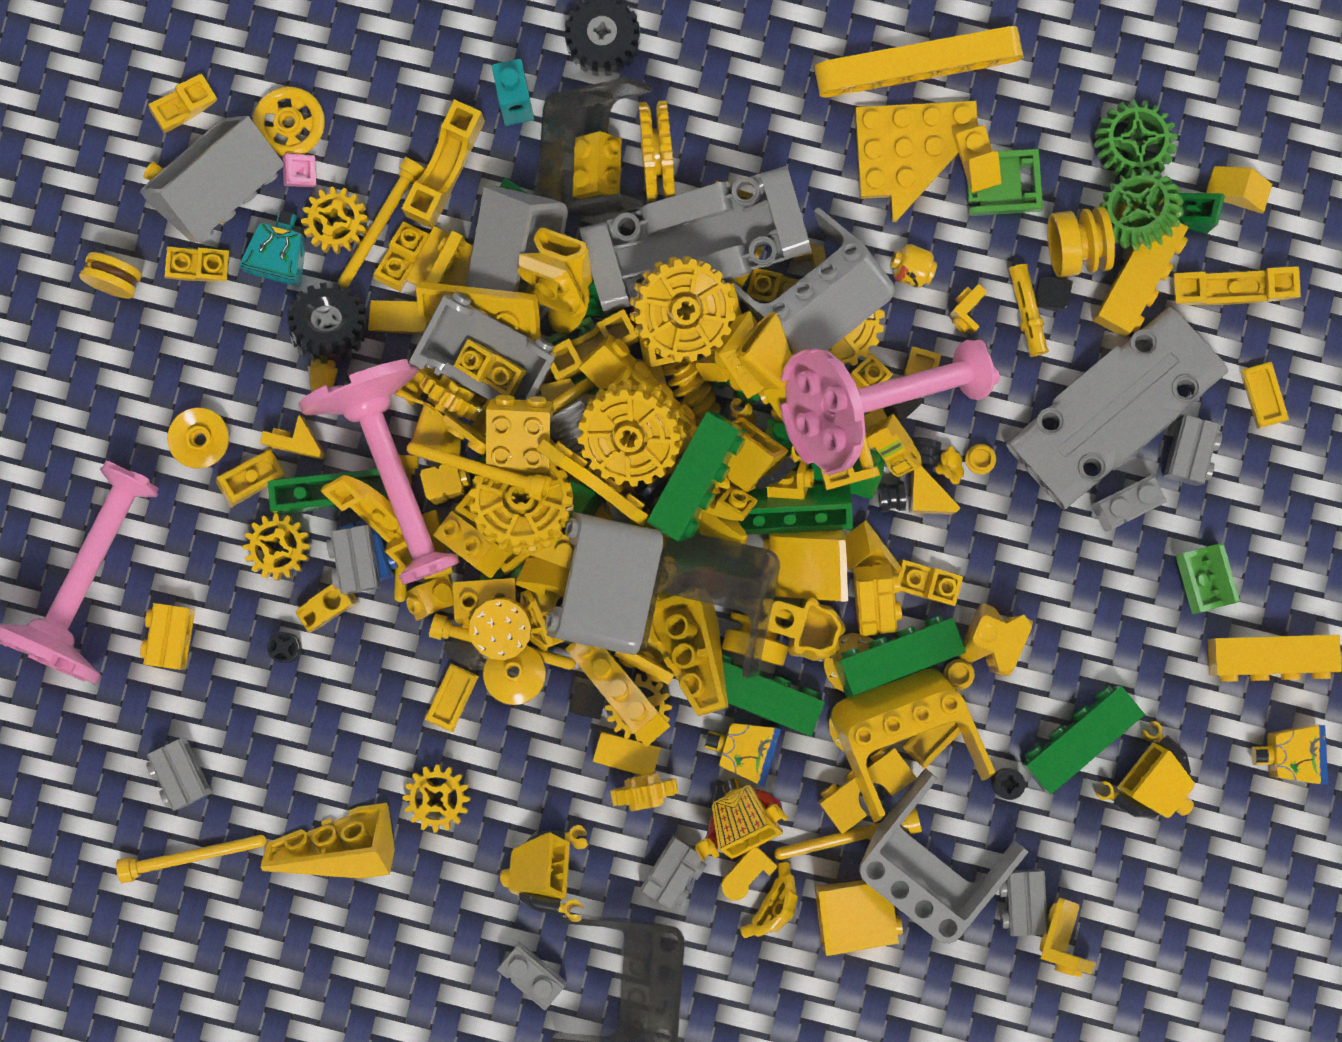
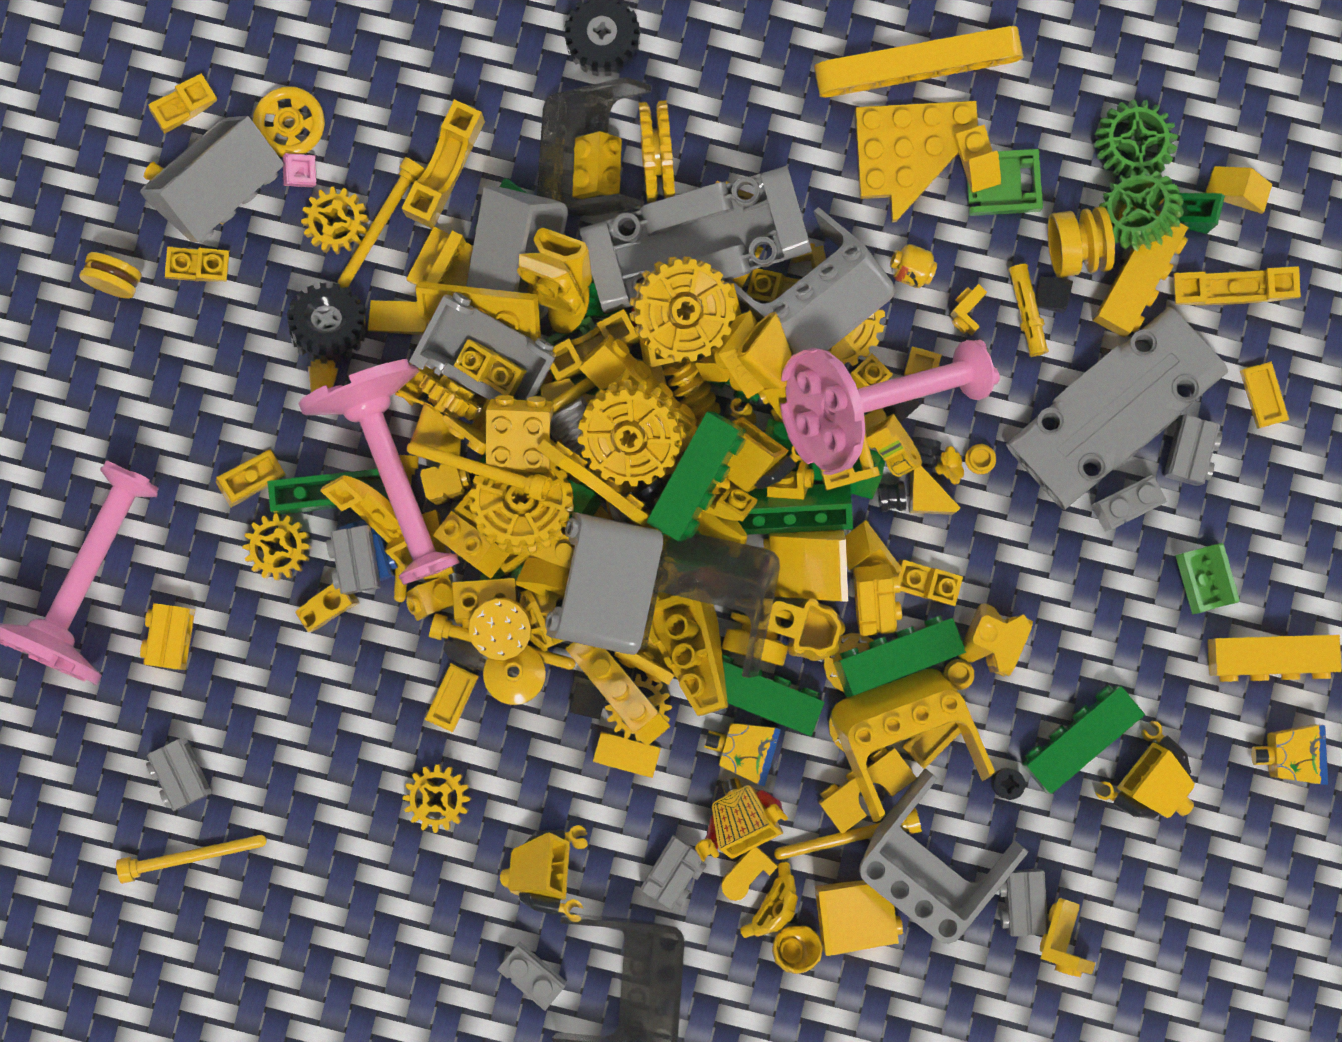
yellow dish [167,408,229,469] -> none
teal torso [239,211,306,287] -> none
yellow slope [260,415,326,460] -> none
yellow wedge [261,803,395,879] -> none
black wheel [267,632,302,663] -> none
yellow slope [374,221,430,292] -> none
teal torso [491,59,535,126] -> none
yellow gear [610,773,679,811] -> none
none -> yellow hair [772,926,823,974]

